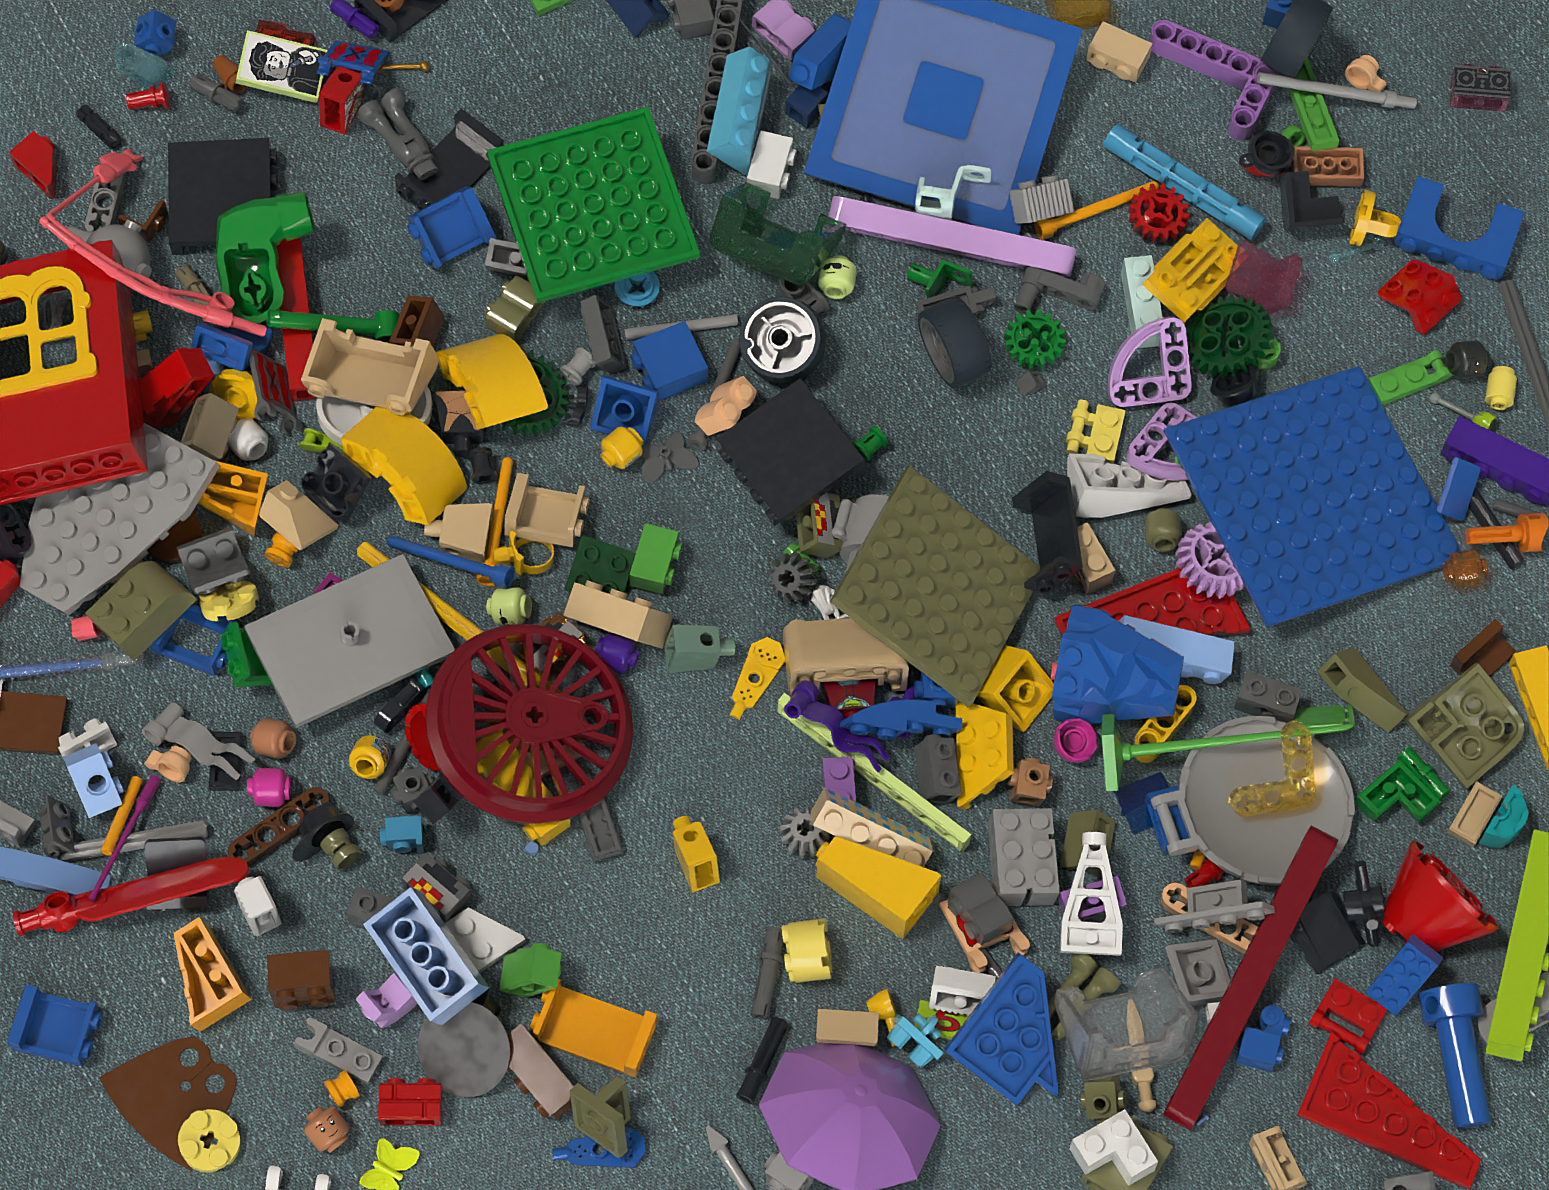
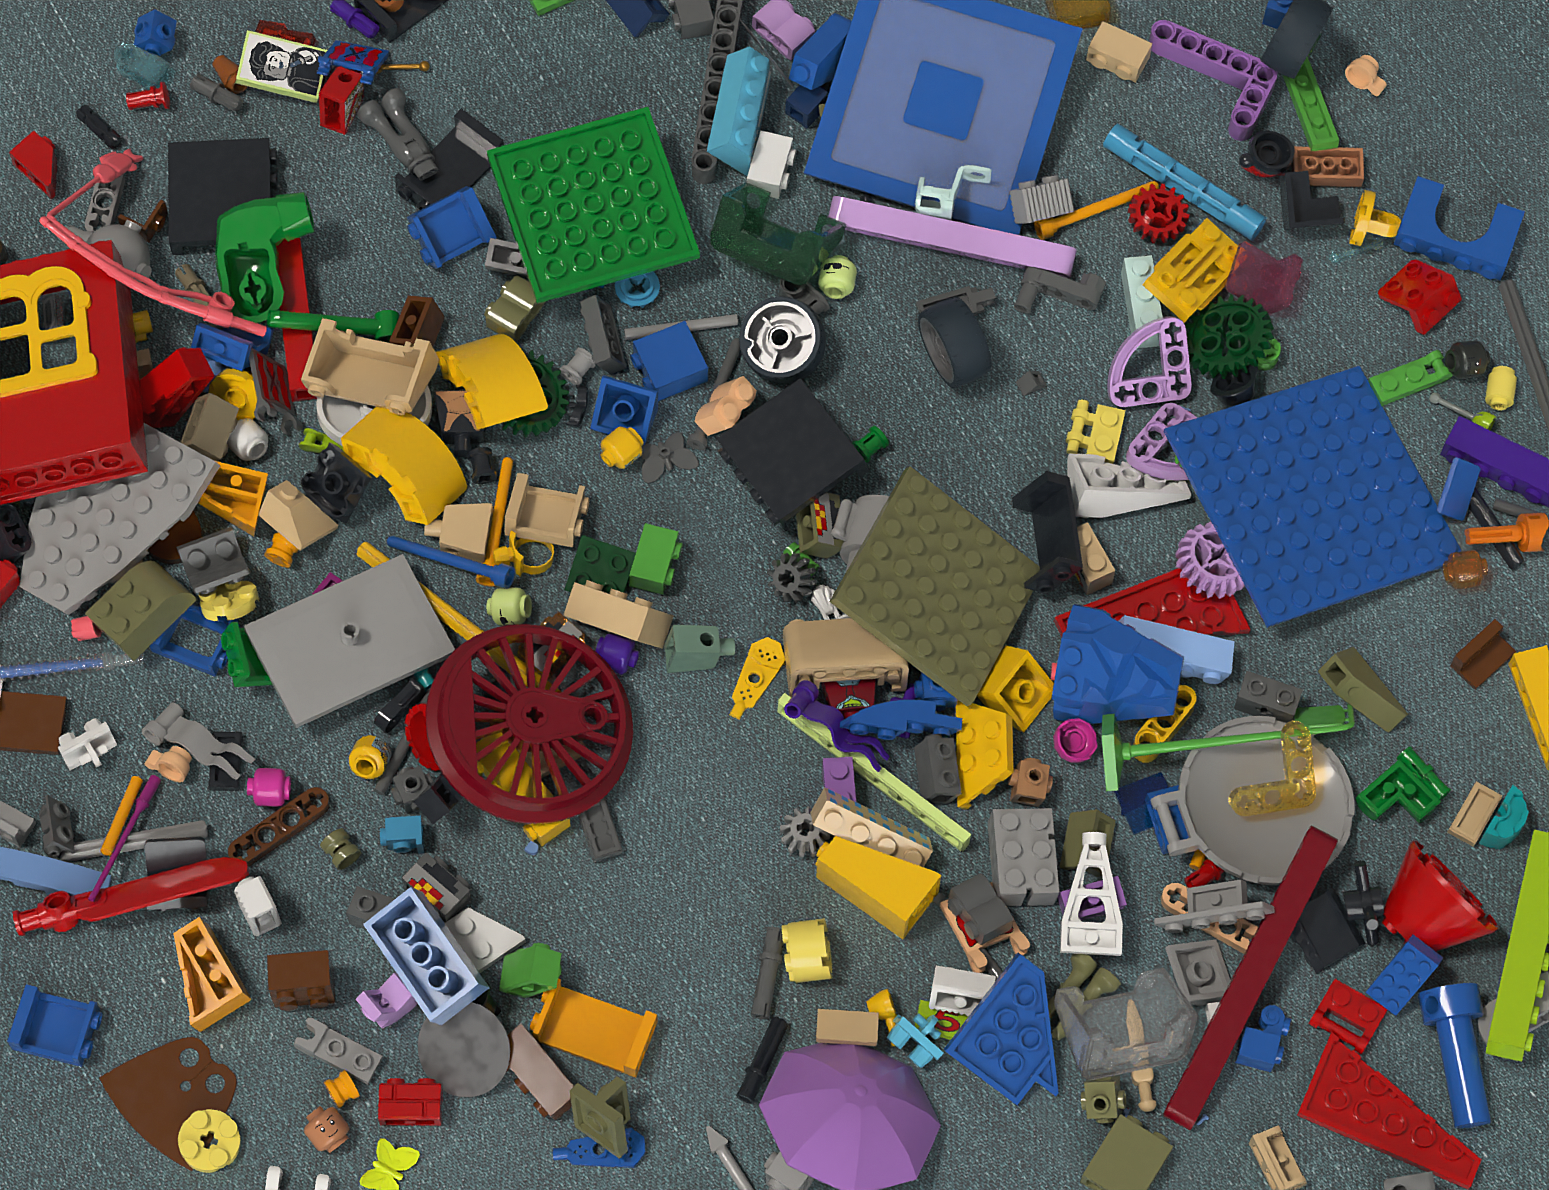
light blue brick [63,743,124,818] -> none
nougat head [250,718,296,759] -> none
black piece [292,802,354,862] -> none
yellow torso [672,816,720,893] -> none
green bracket [907,259,974,298] -> none
green gear [1004,309,1066,370] -> none
white brick [1069,1109,1158,1186] -> none
olive head [1144,508,1182,552] -> none
light grey bar [1257,72,1417,109] -> none
bright green hinge [1281,125,1306,147] -> none
olive slope [1403,663,1524,789] -> none
brick [1450,64,1510,112] -> none

